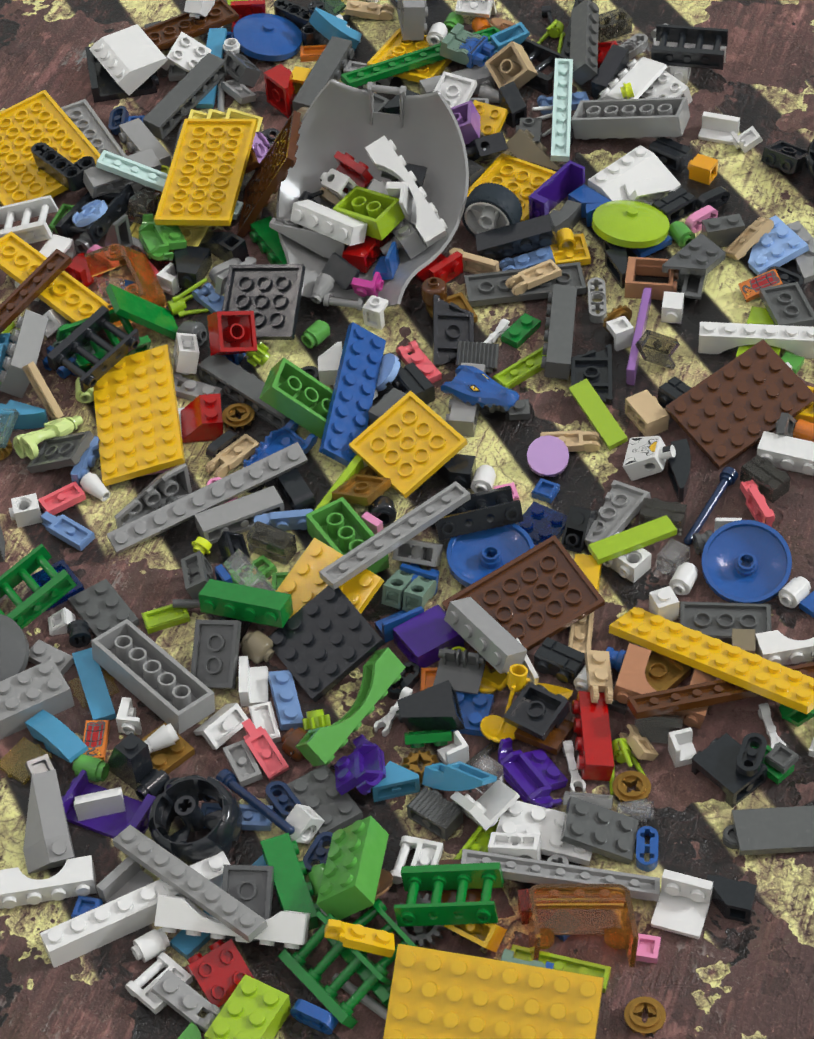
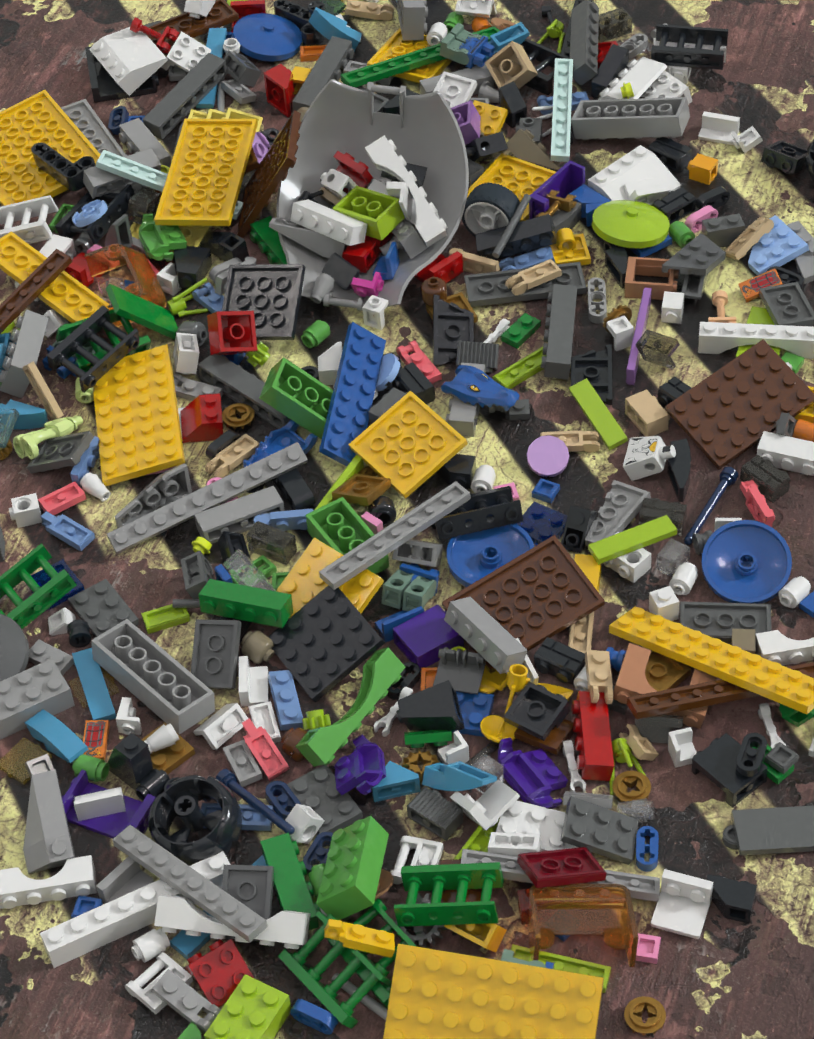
none -> red bar [130,17,179,55]
none -> dark grey bar [492,194,531,258]
none -> dark red tile [517,847,606,888]
none -> pearl gold bar [535,190,577,218]
none -> light nougat bar [708,290,737,323]

